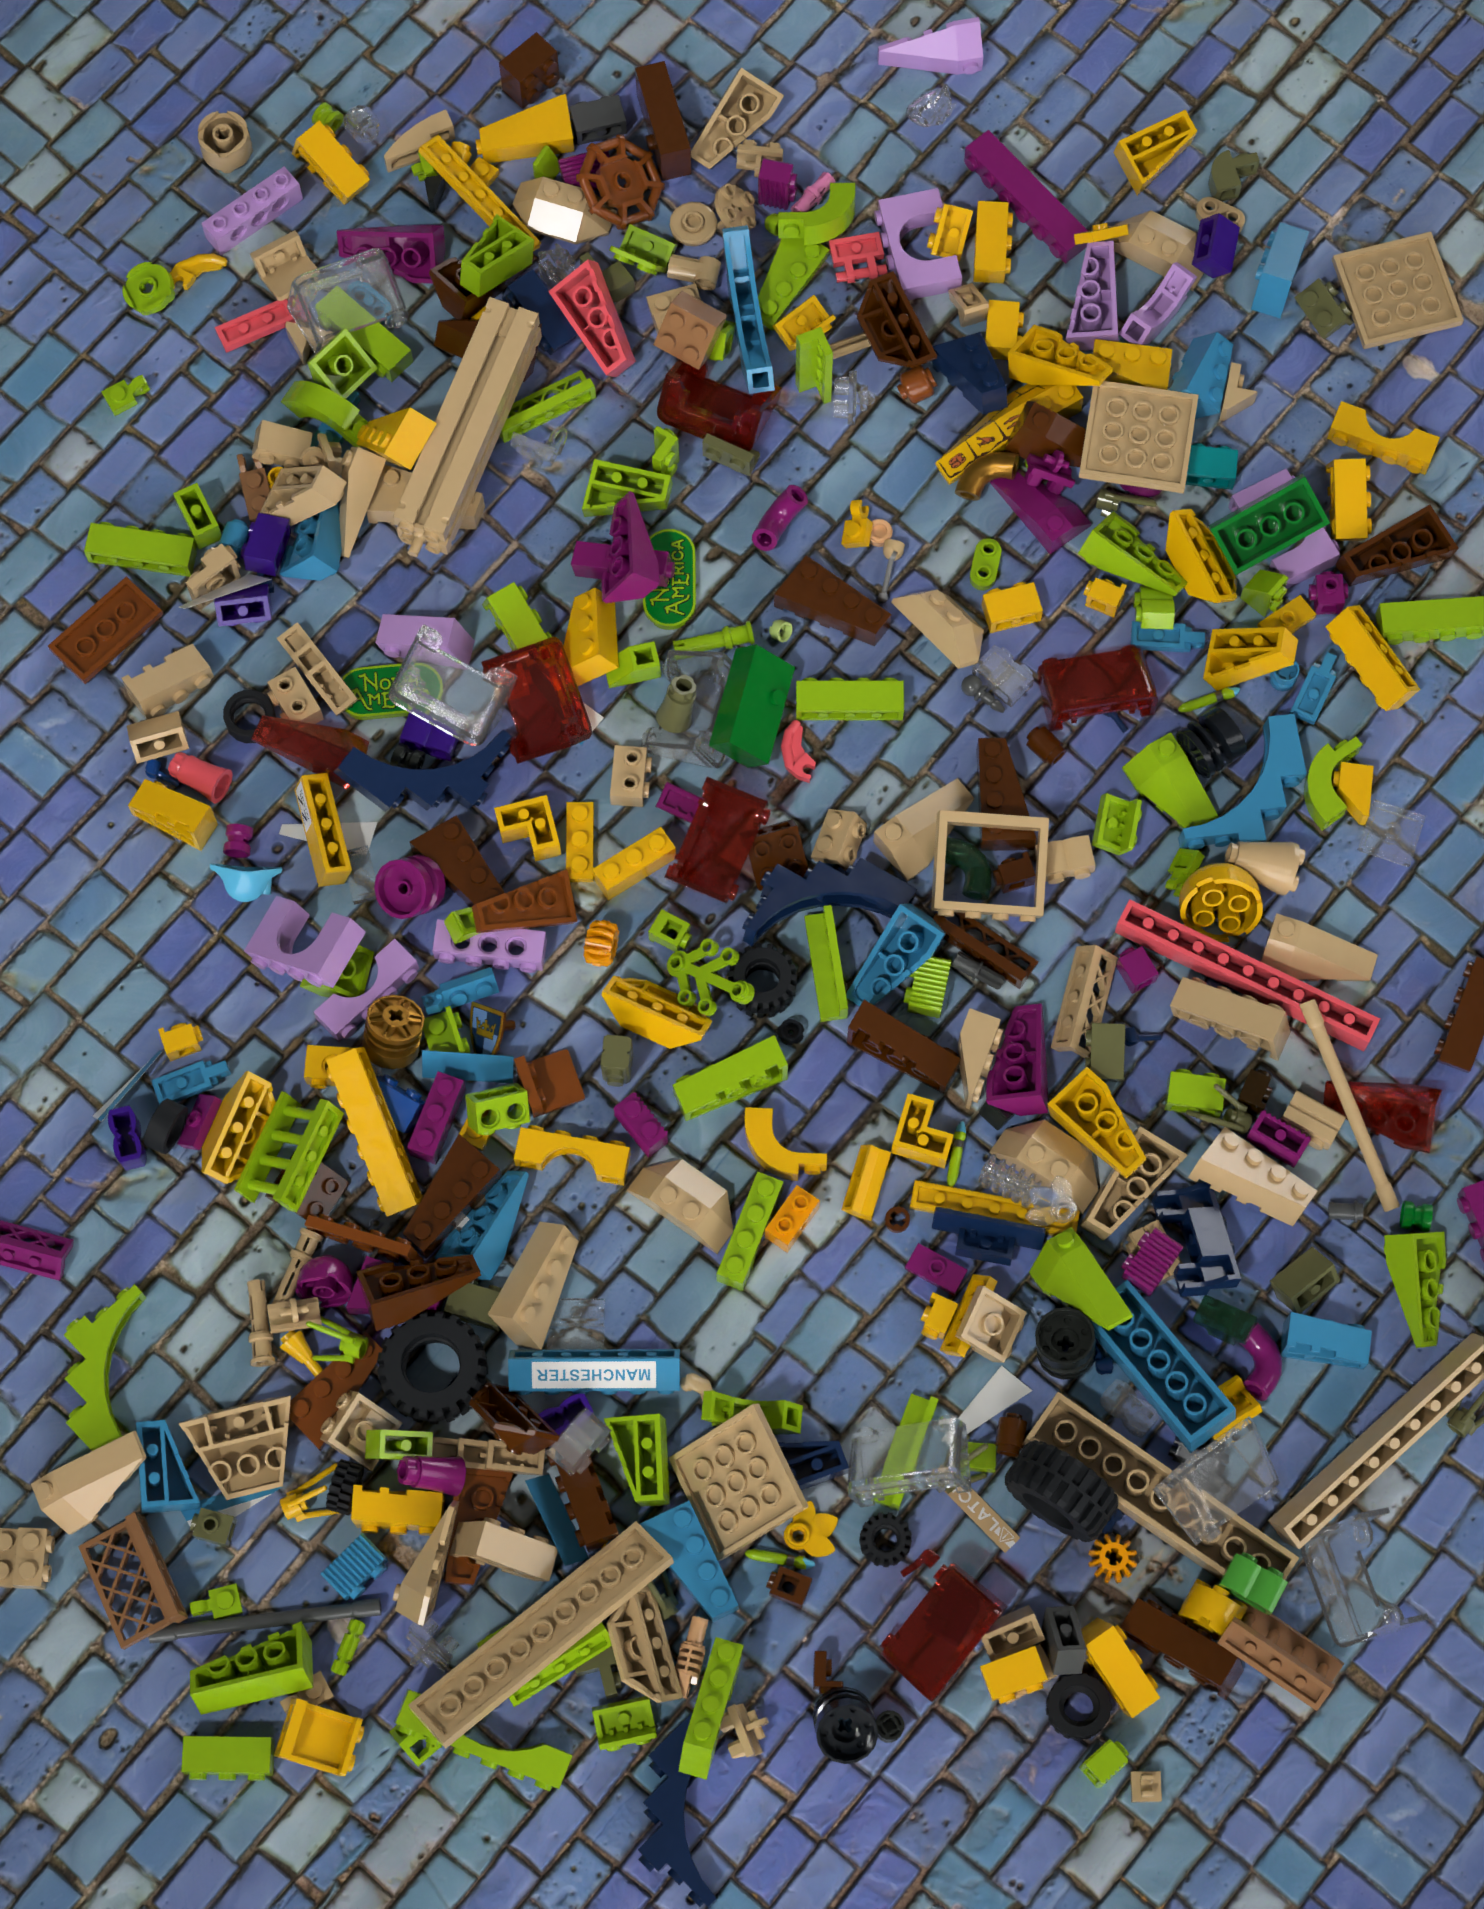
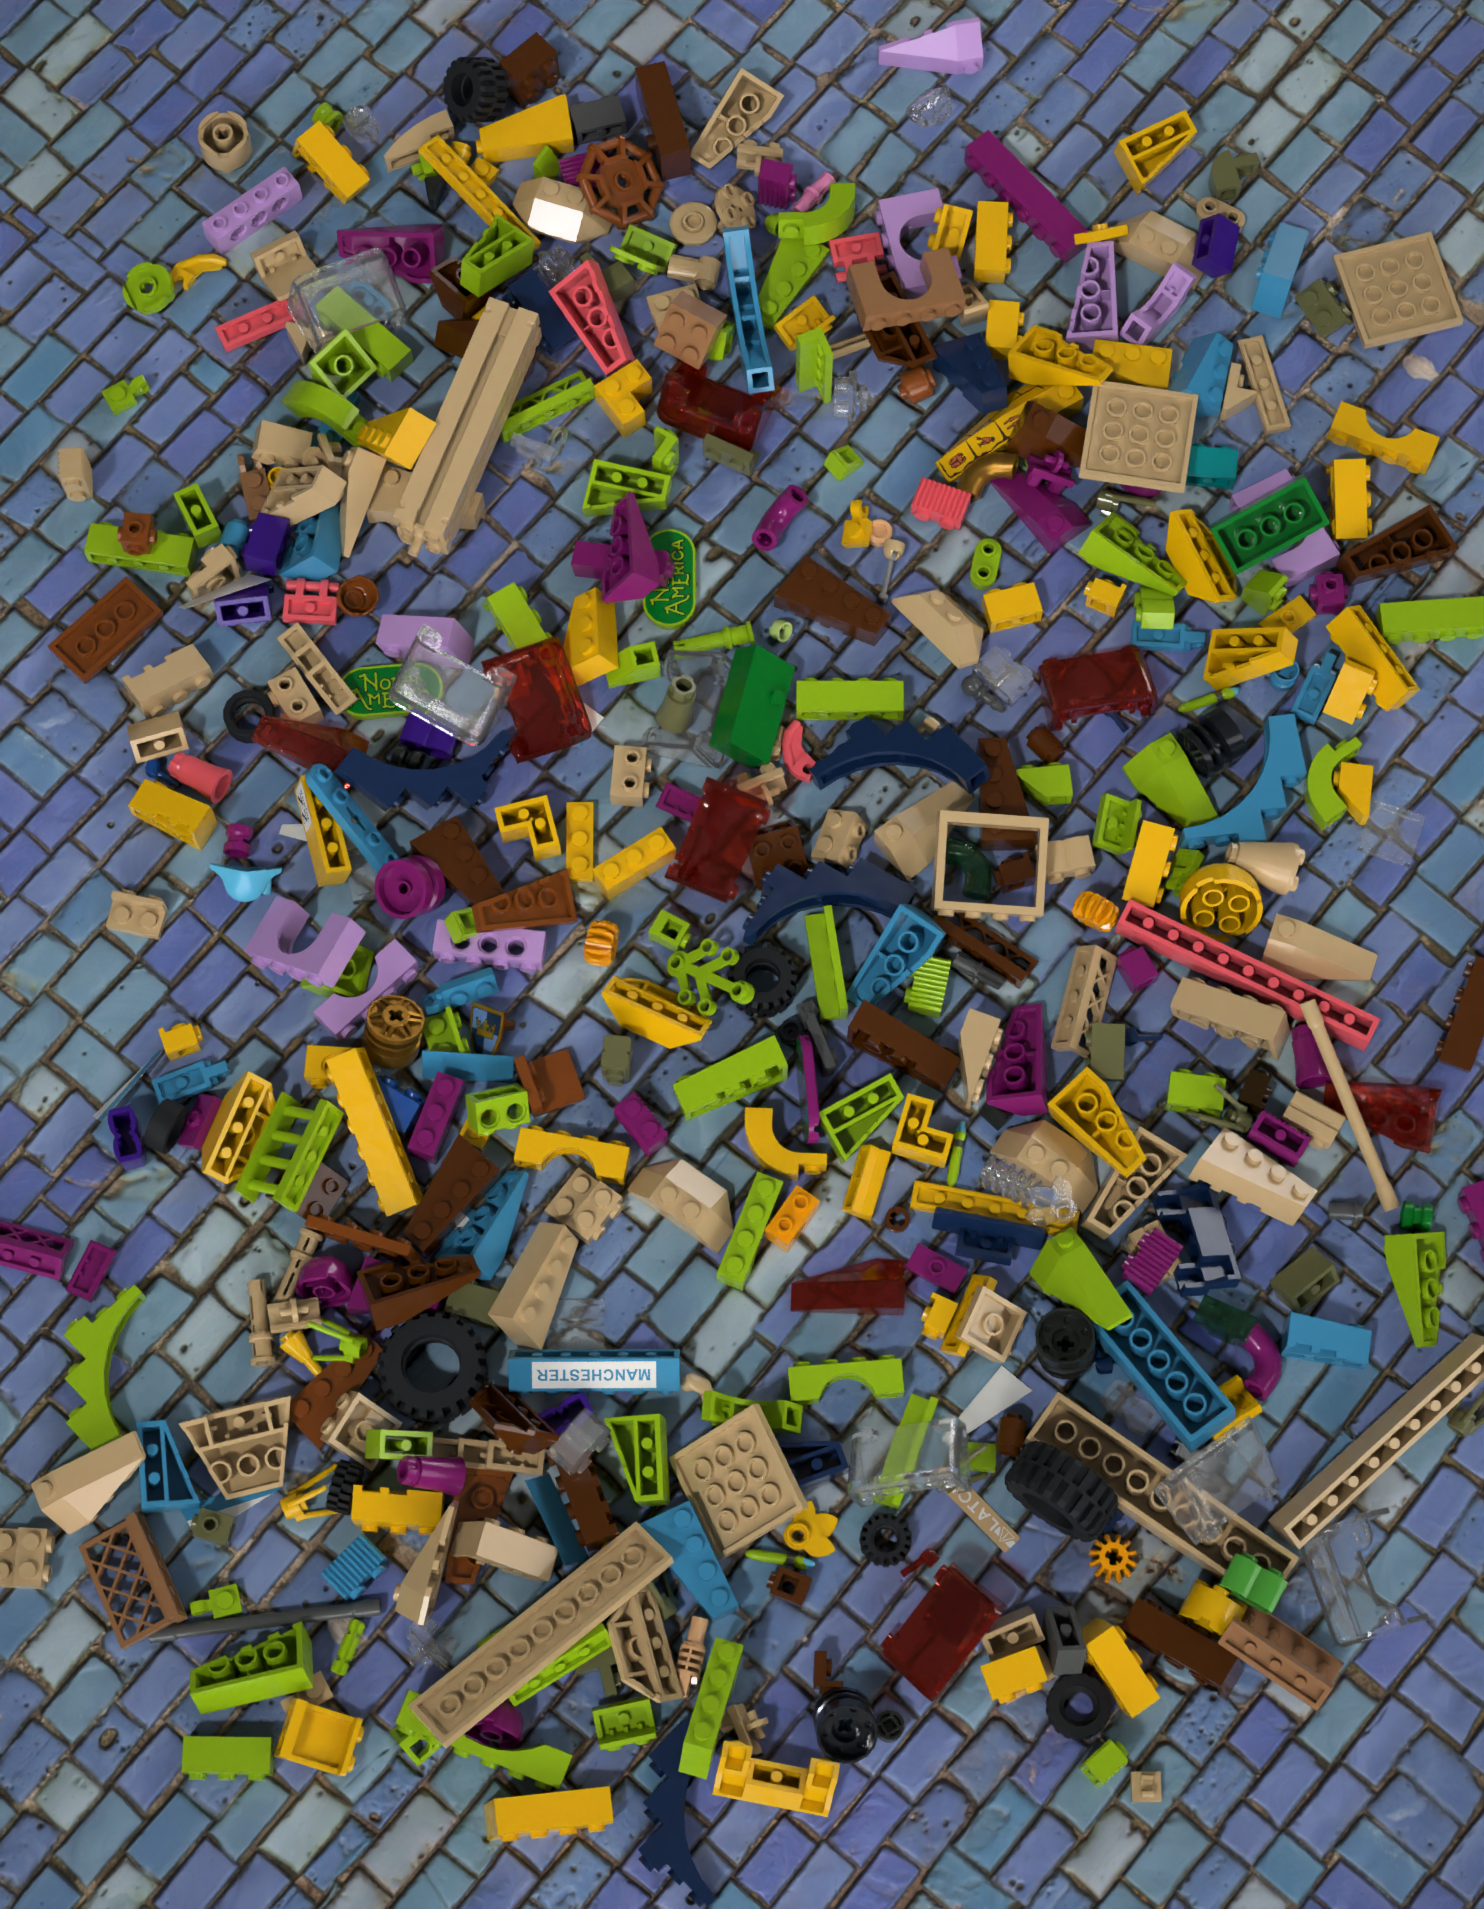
none -> tan brick [57,447,93,502]
none -> magenta plate [65,1240,117,1303]
none -> tan bracket [106,889,168,940]
none -> dark orange brick [117,512,157,556]
none -> coral plate [282,578,340,625]
none -> dark azure piece [305,764,400,873]
none -> dark orange hair [336,575,379,618]
none -> black tyre [443,57,508,122]
none -> magenta cylinder [465,1698,523,1749]
none -> yellow wedge [484,1786,614,1842]
none -> tan plate [544,1167,624,1245]
none -> yellow brick [594,359,653,438]
none -> yellow bracket [712,1740,840,1817]
none -> tan hips [736,762,787,807]
none -> tan hand [770,726,785,761]
none -> lime arch [788,1355,904,1405]
none -> clear red wedge [790,1258,905,1316]
none -> magenta tile [795,1035,820,1144]
none -> dark grey hinge [796,999,838,1078]
none -> dark blue arch [809,716,991,794]
none -> lime wedge [818,1073,904,1165]
none -> lime slope [824,444,864,481]
none -> medium nougat arch [846,248,966,332]
none -> coral brick [910,477,971,530]
none -> tan hand [917,717,941,735]
none -> lime slope [1015,762,1073,806]
none -> light orange gear [1072,891,1120,932]
none -> yellow wedge [1121,820,1178,908]
none -> tan tile [1236,335,1291,435]
none -> magenta plant [1291,1024,1332,1089]
none -> yellow brick [1323,659,1378,725]

